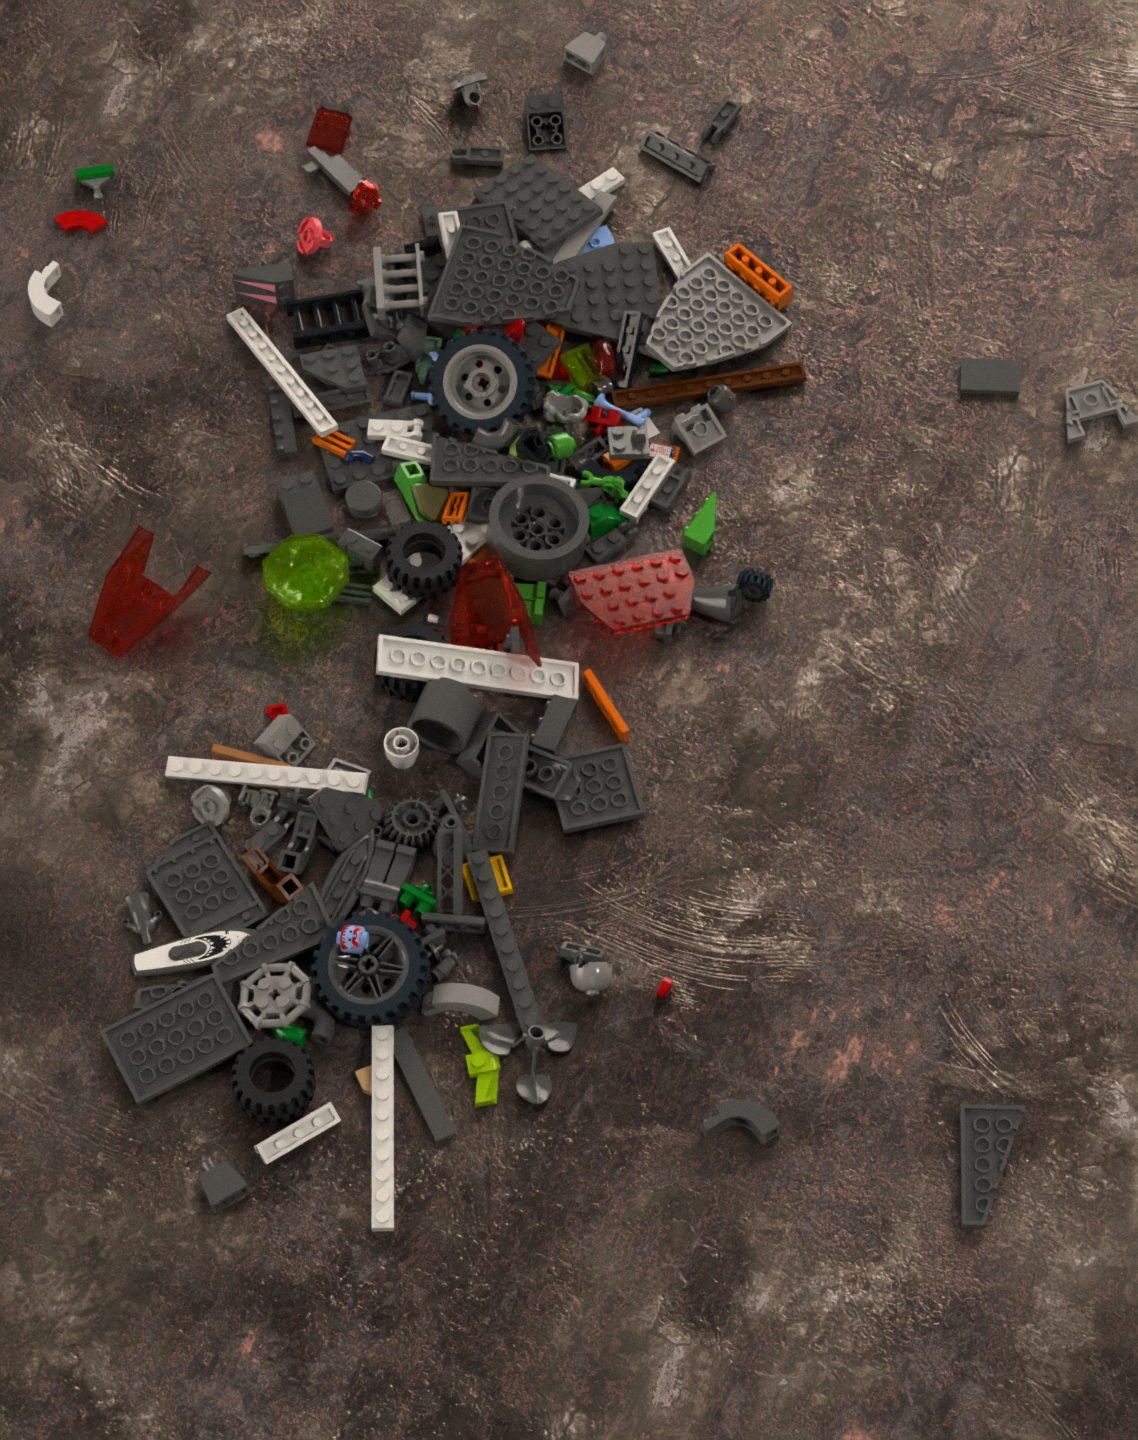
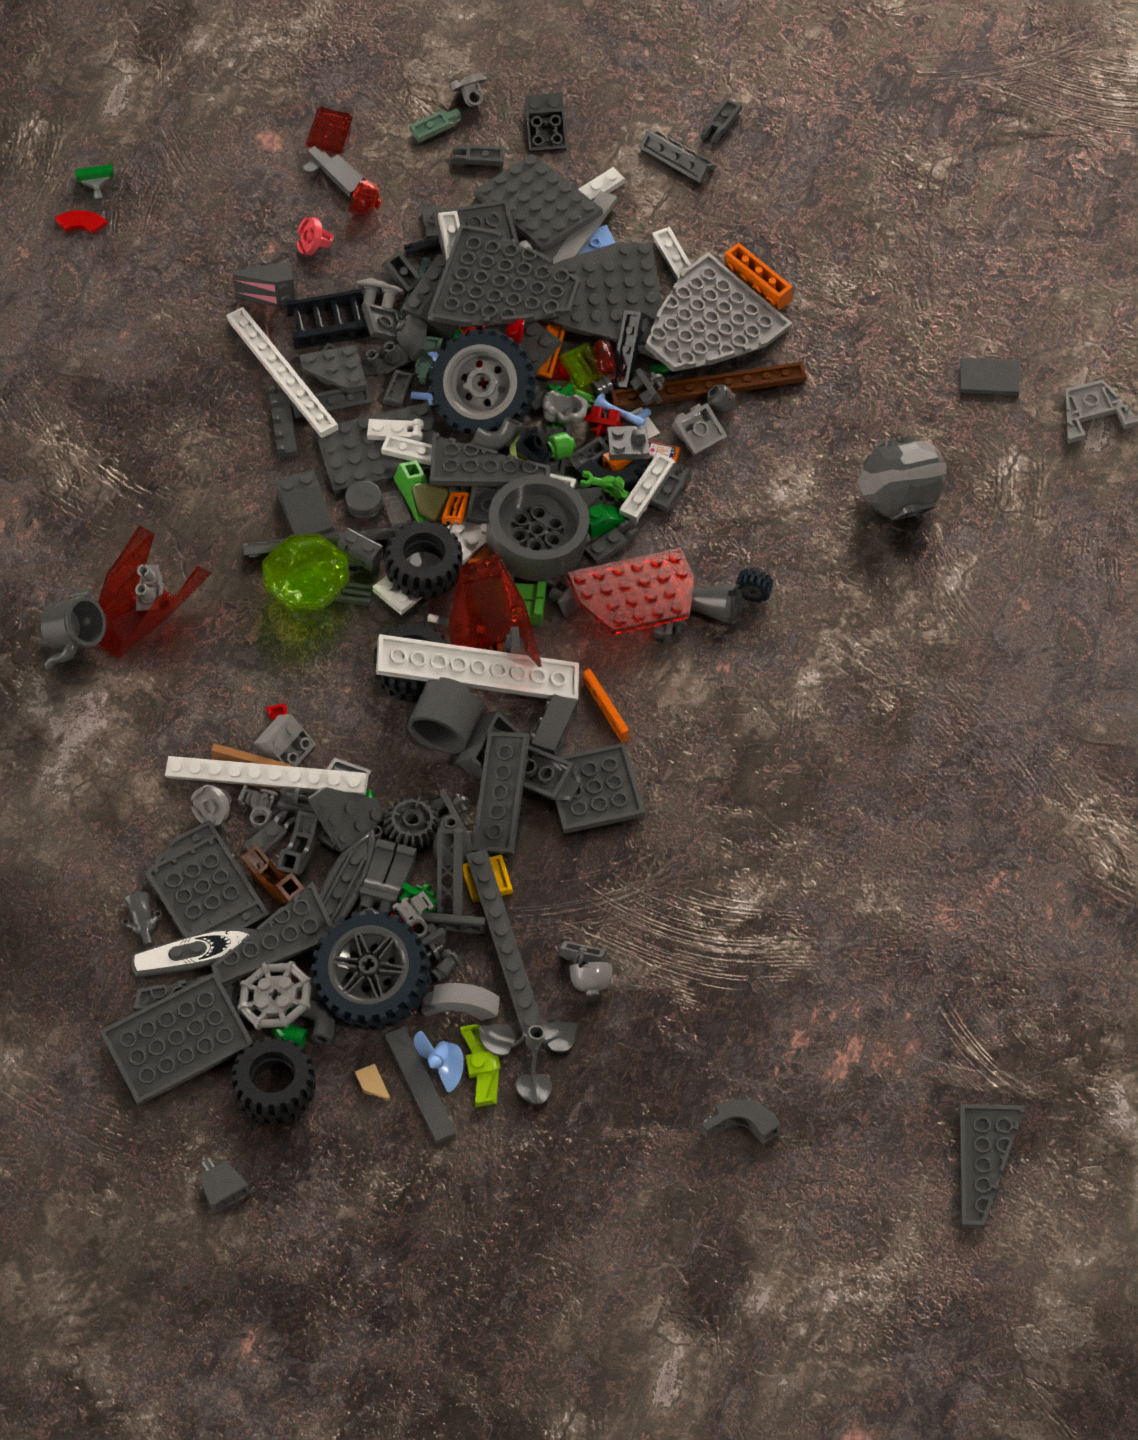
white arch [28,261,63,327] -> none
white hinge [253,1102,341,1165] -> none
orange tile [312,431,356,458] -> none
light blue head [336,925,369,954] -> none
dark blue arm [344,449,375,465] -> none
white plate [371,1025,394,1231] -> none
light grey fence [373,243,428,320] -> none
white piece [384,727,419,770] -> none
light grey torso [564,32,607,76] -> none
red tile [656,976,673,999] -> none
bright green slope [682,492,716,556] -> none
none -> dark grey piece [39,589,106,671]
none -> light grey connector [135,564,164,611]
none -> light grey piece [393,891,434,939]
none -> sand green hinge [409,108,461,143]
none -> light blue piece [414,1031,463,1092]
none -> dark grey hips [630,368,665,406]
none -> dark grey rock [858,435,946,521]

